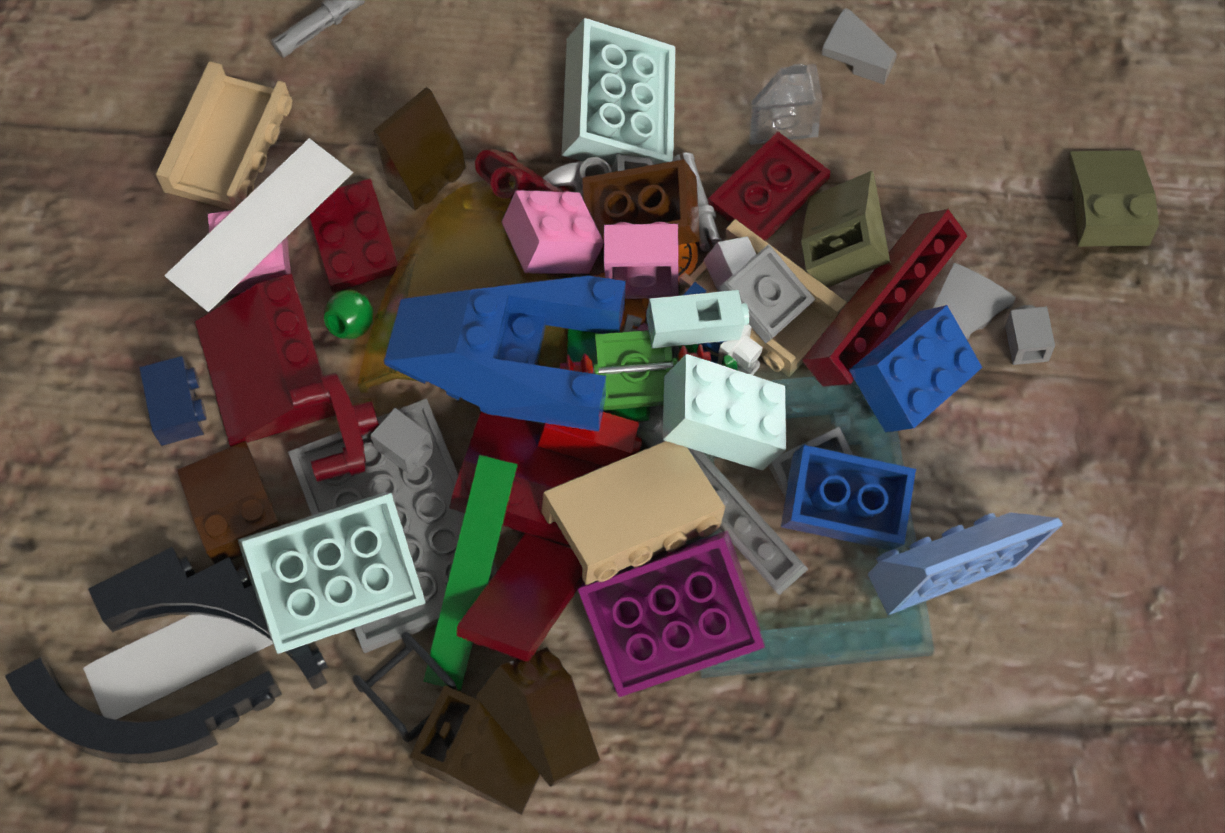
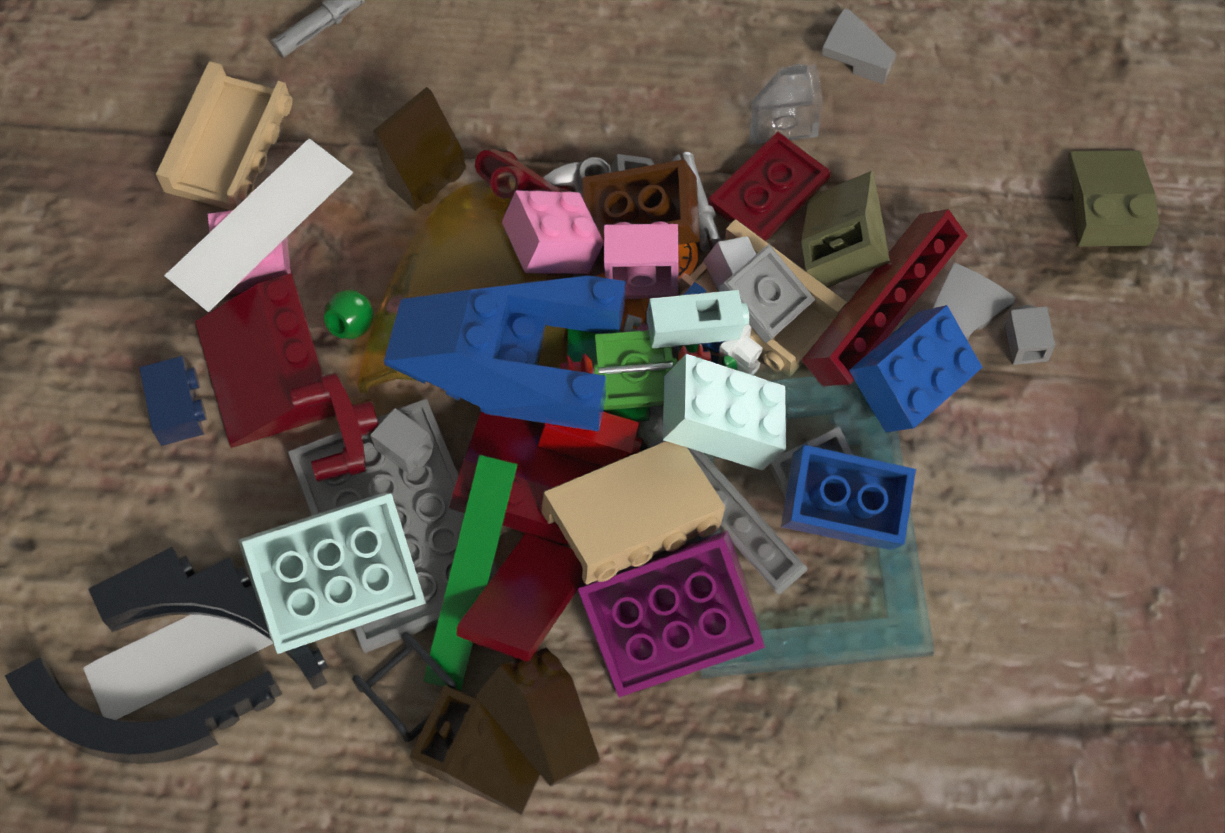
reddish brown slope [177,441,281,564] -> none
dark red plate [309,178,400,292] -> none
light aqua slope [562,18,675,165] -> none
light blue slope [868,512,1062,615] -> none

